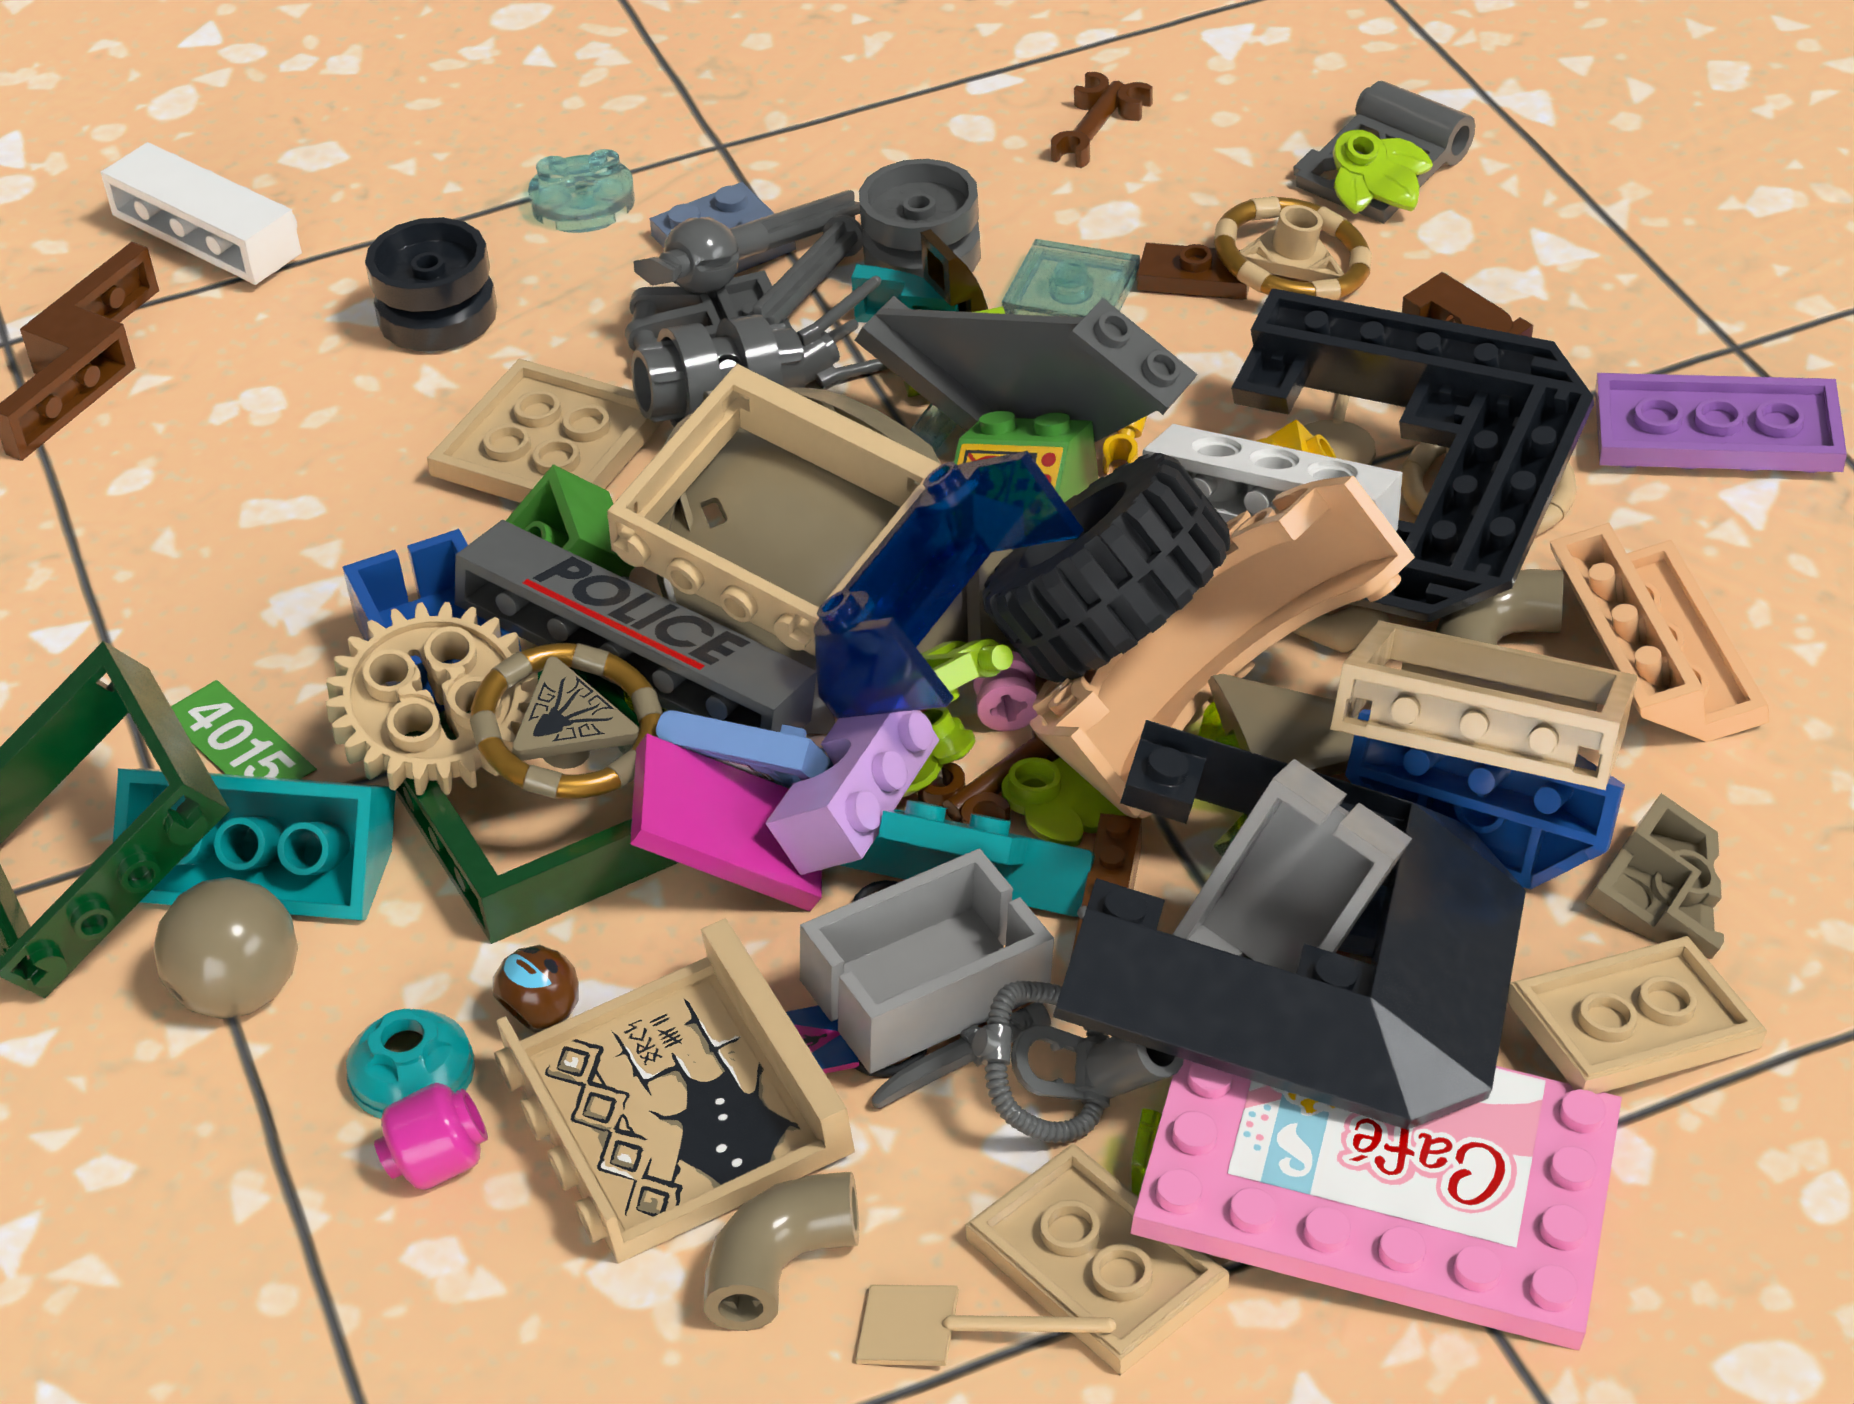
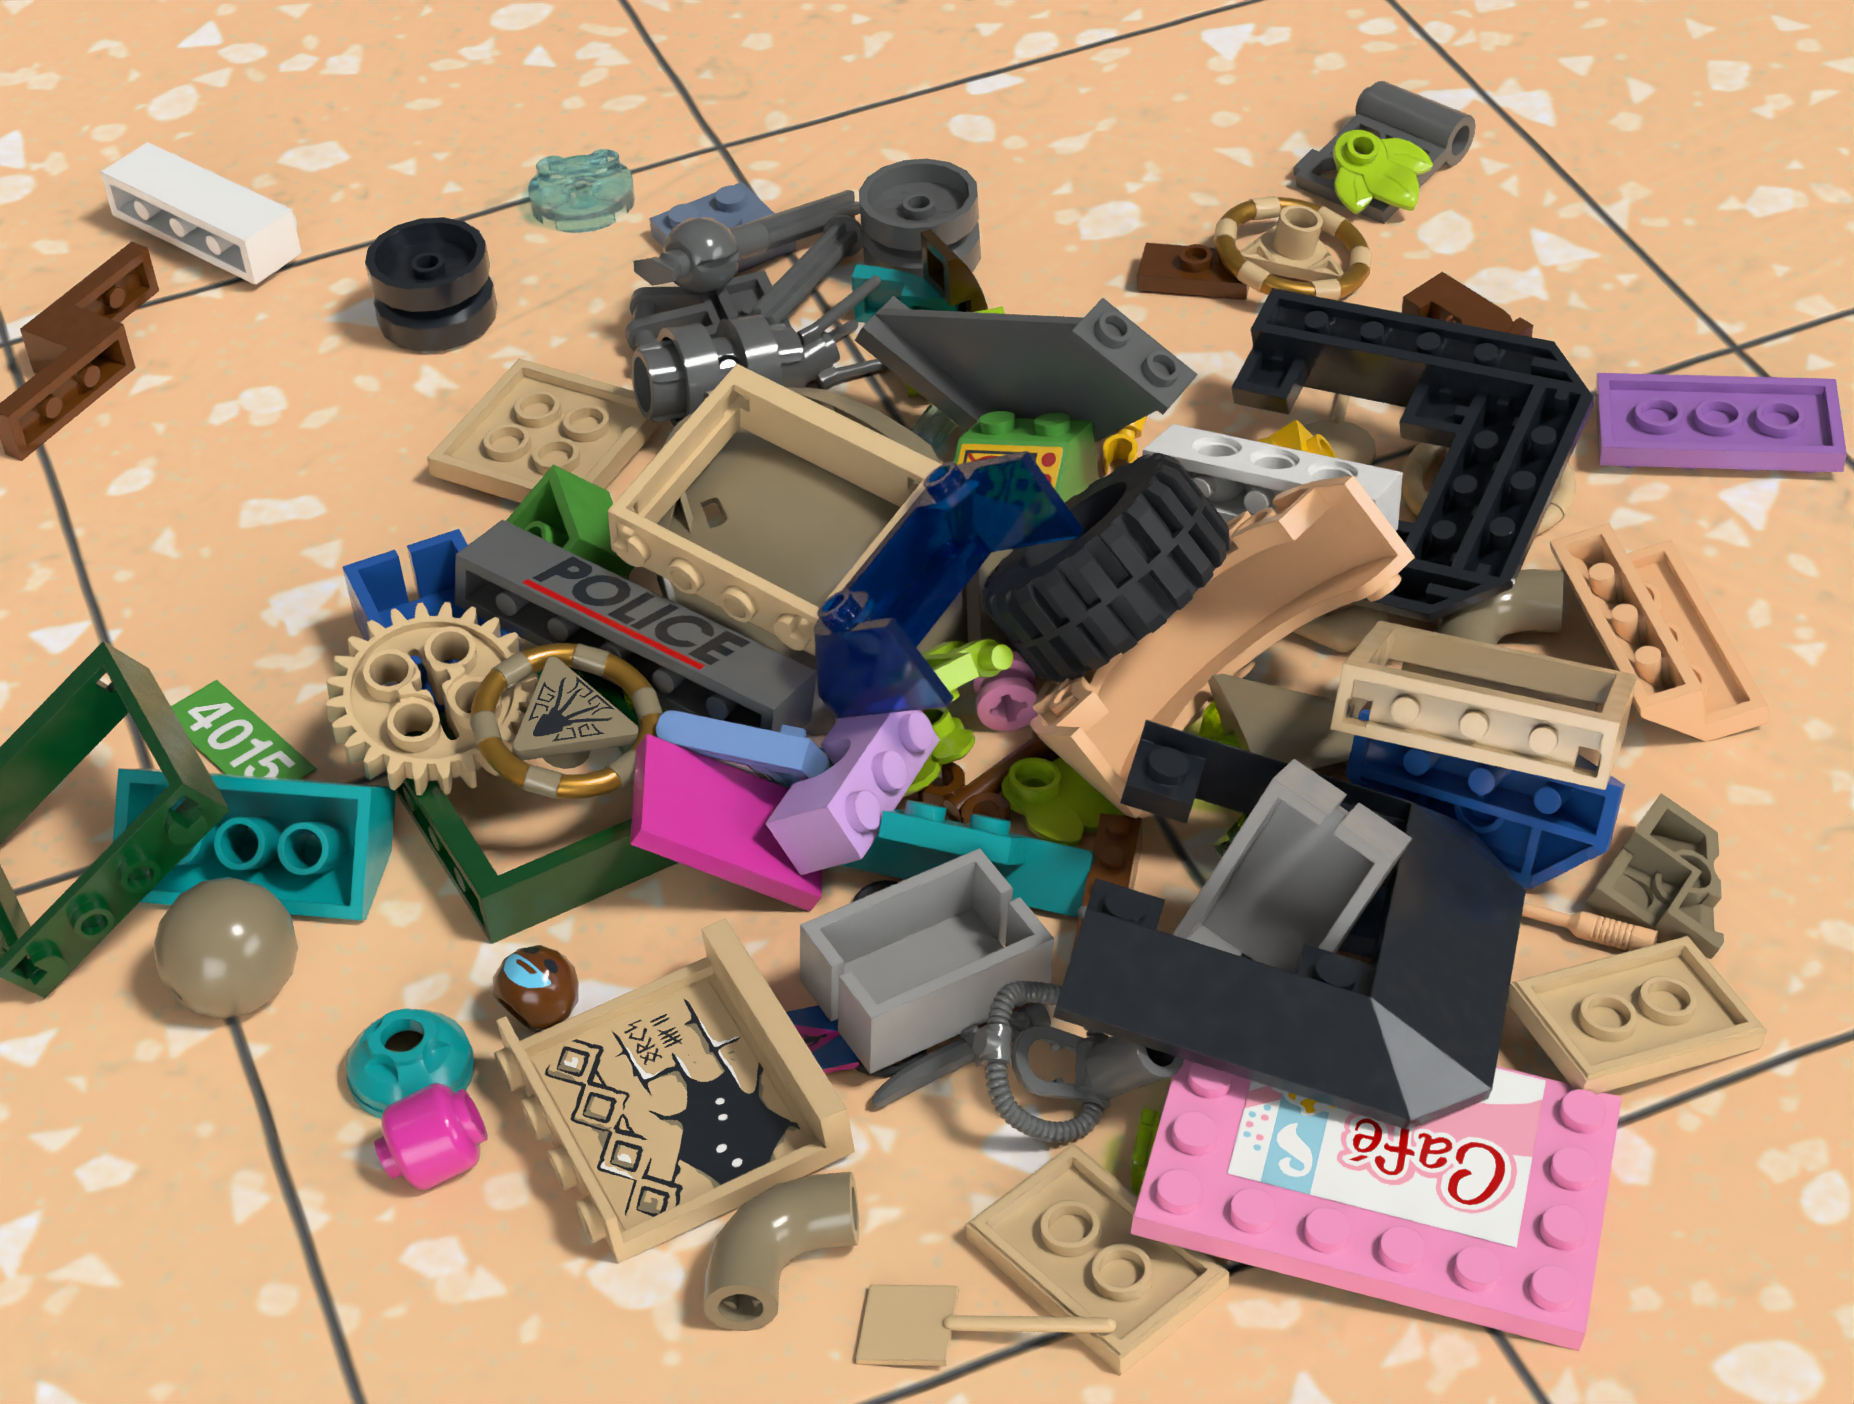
clear light blue plate [1002,239,1140,317] -> none
reddish brown bar [1051,72,1153,168] -> none
none -> light nougat piece [1522,902,1658,951]

